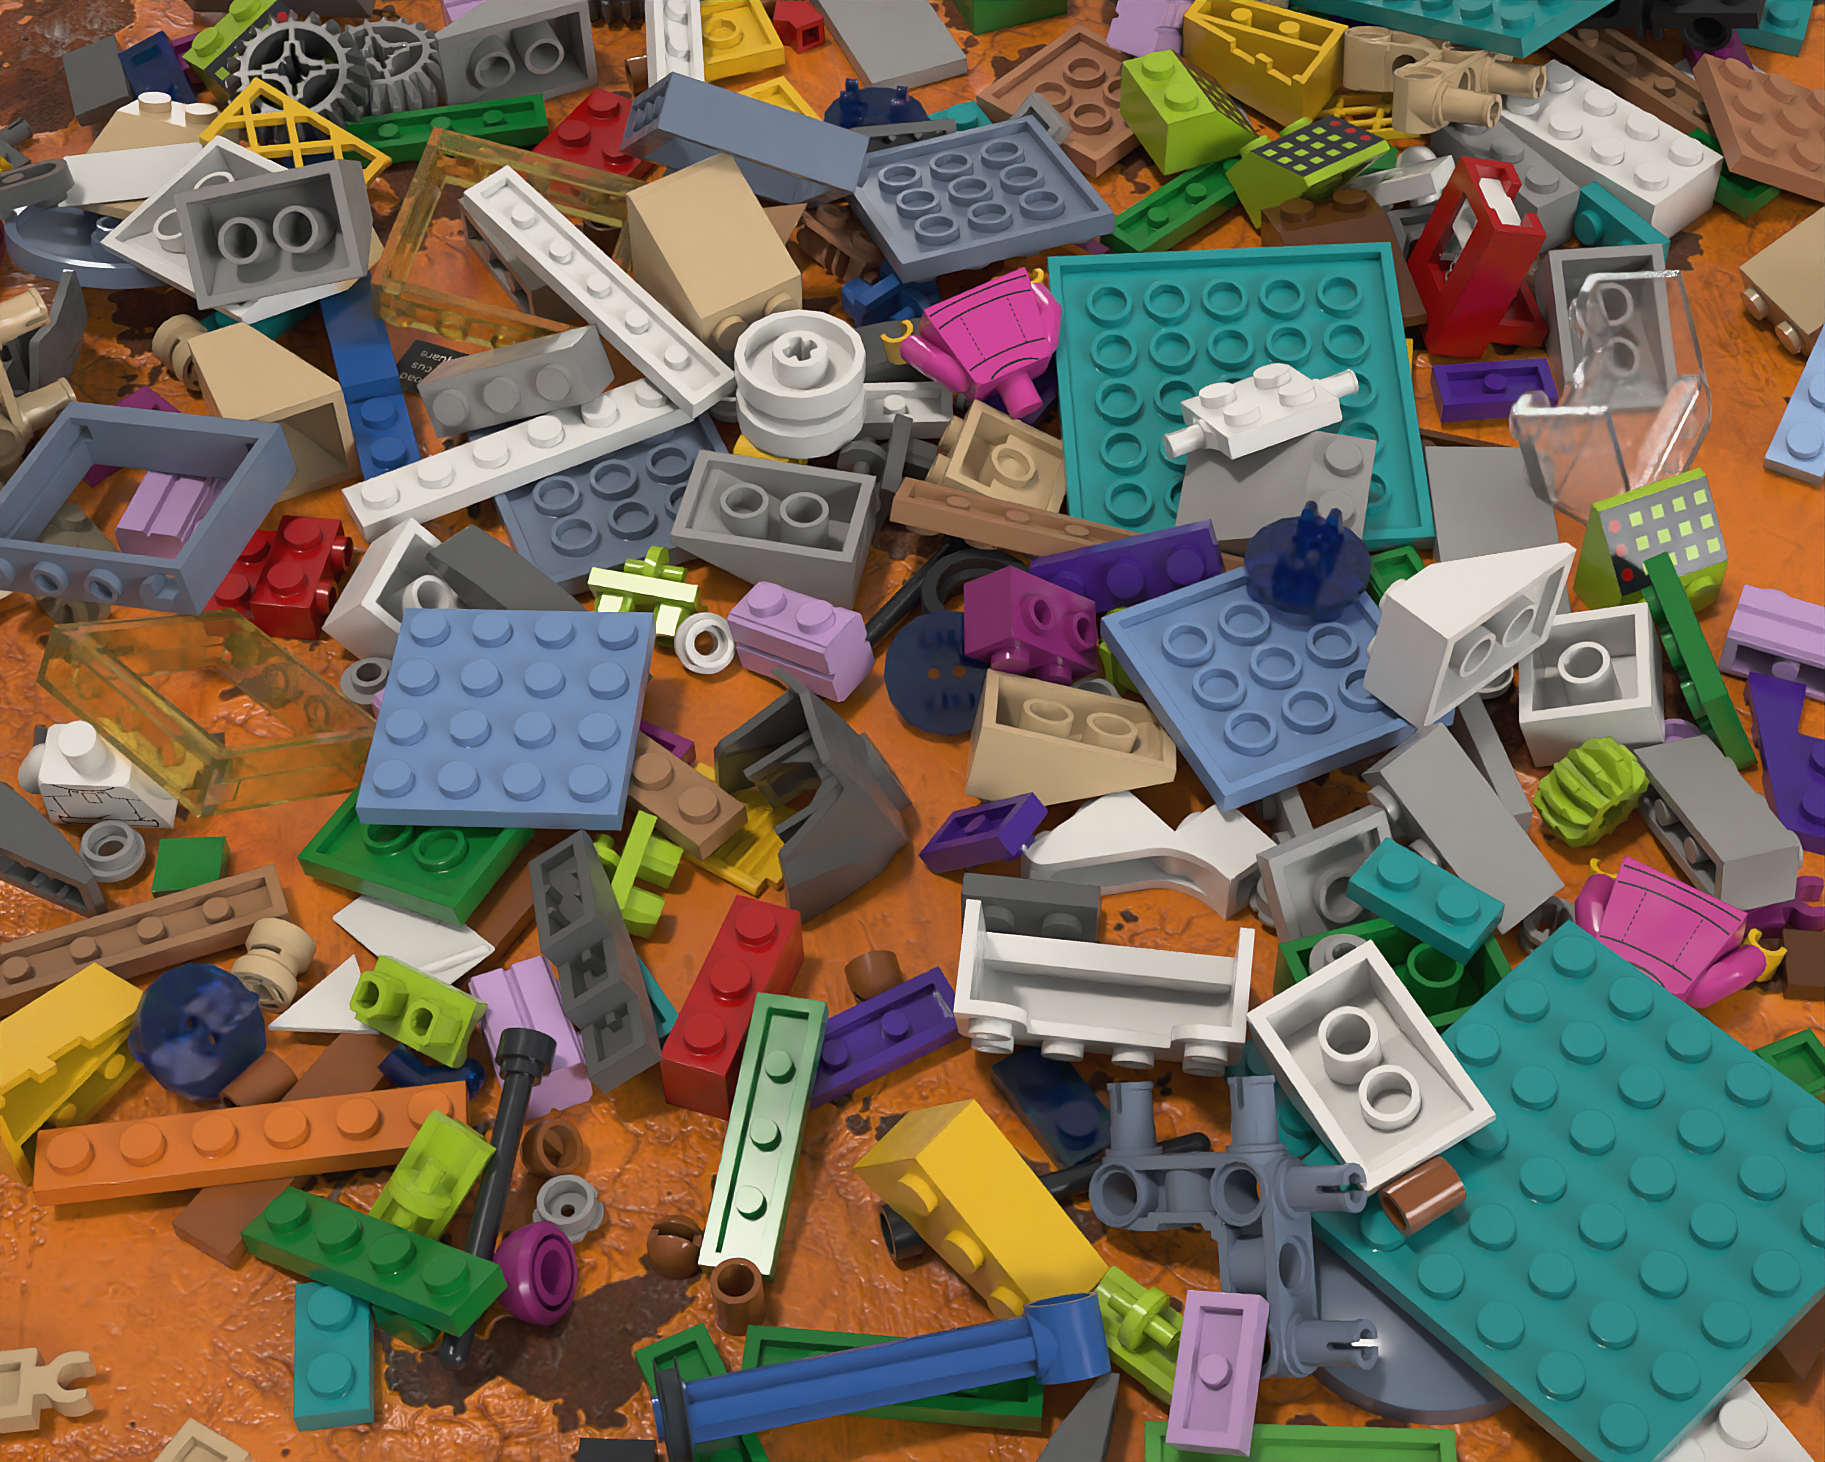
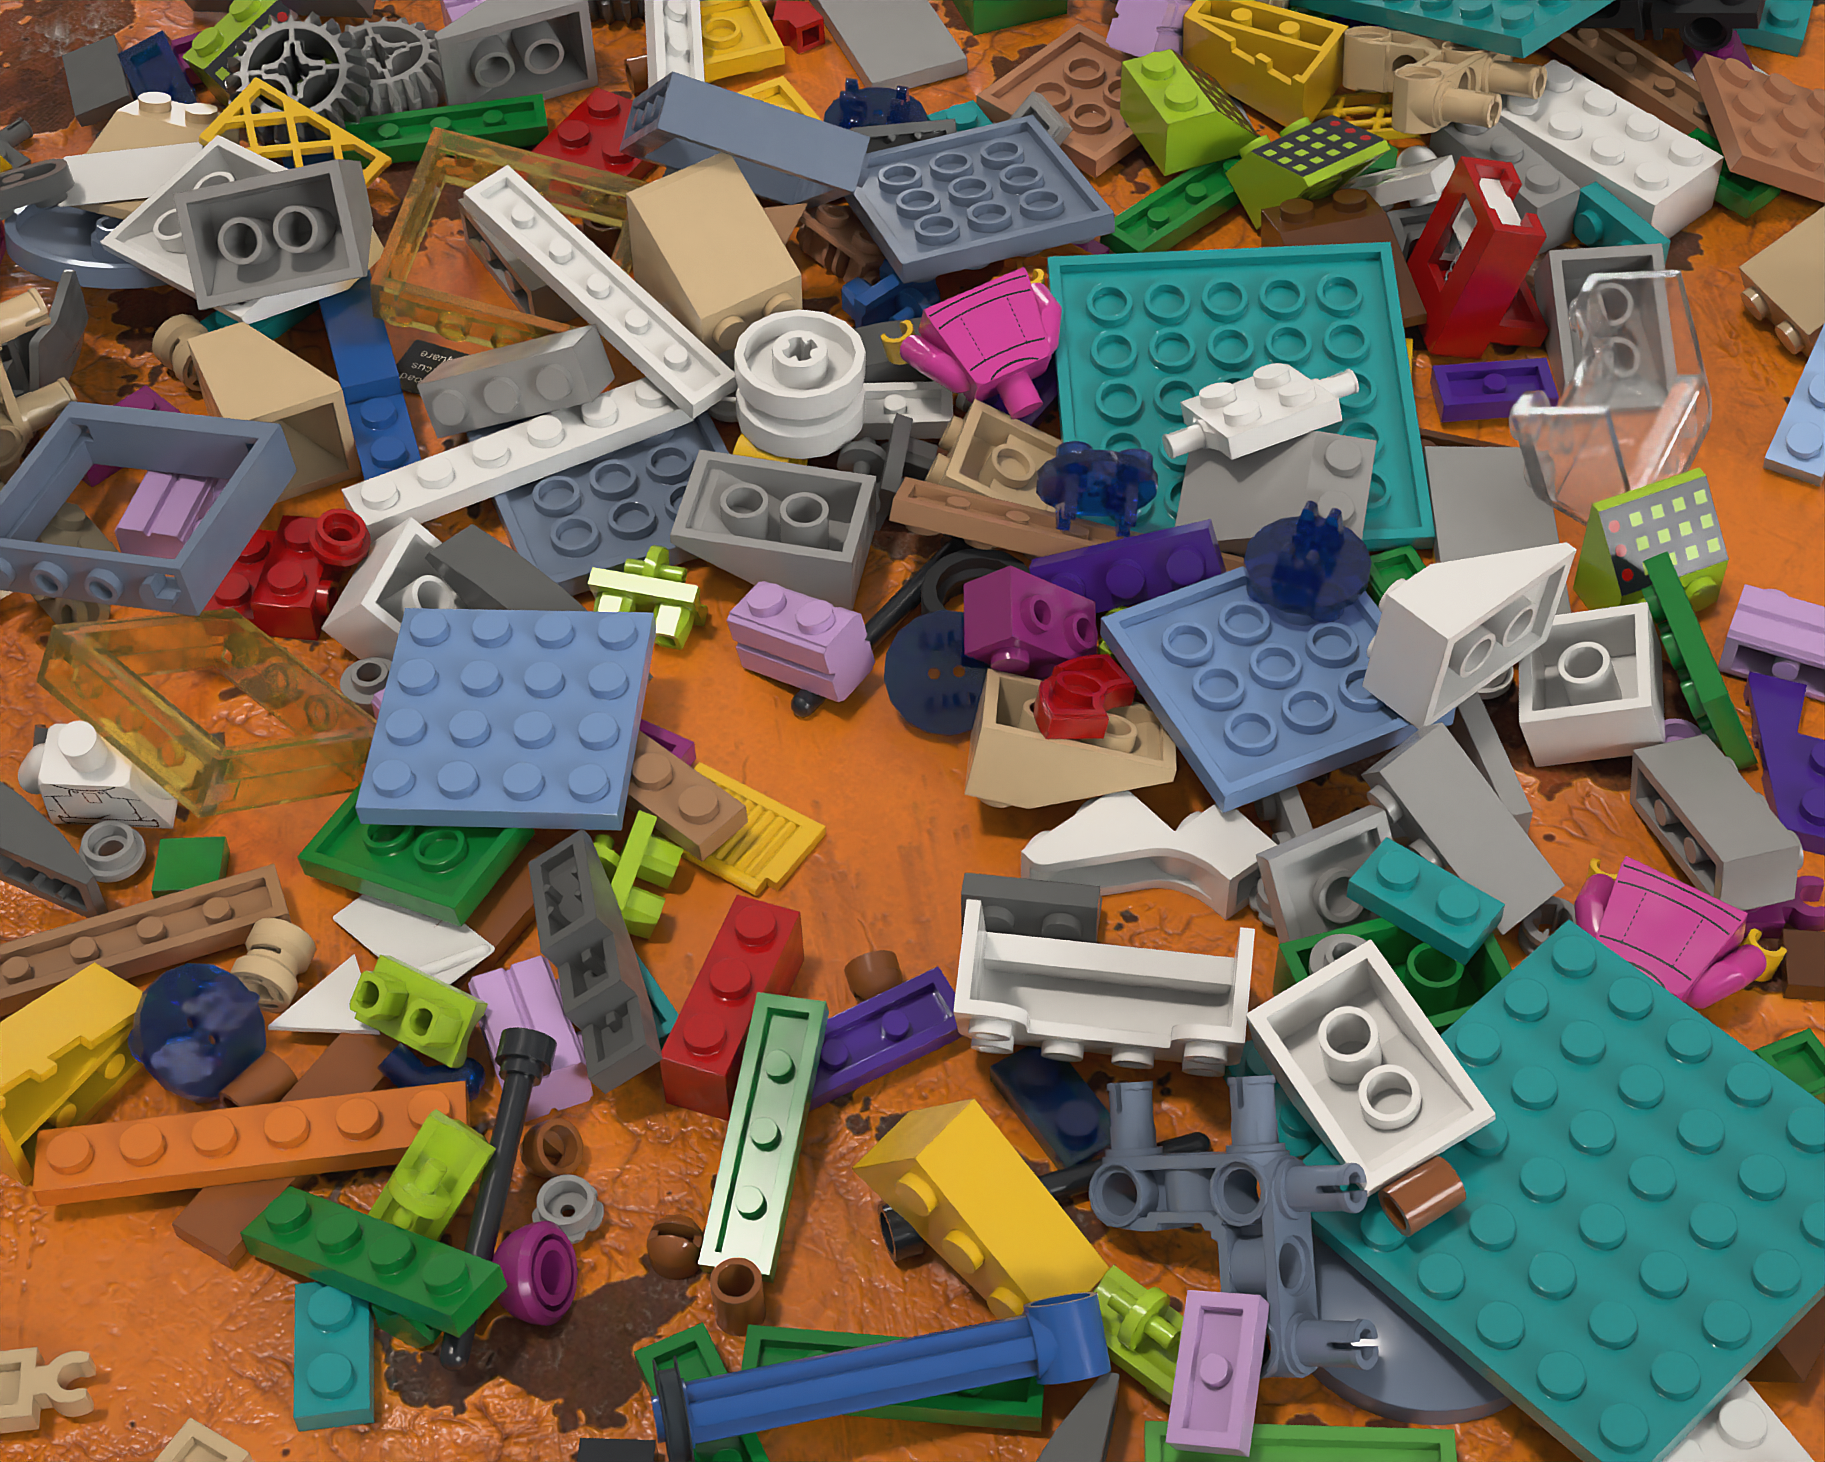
white plate [674,612,736,674] -> none
dark grey piece [714,666,913,925] -> none
dark purple plate [918,792,1049,874] -> none
lime gear [1532,736,1650,848] -> none
none -> red plate [308,508,371,566]
none -> red tile [1033,654,1137,739]
none -> clear blue plate [1036,441,1158,538]

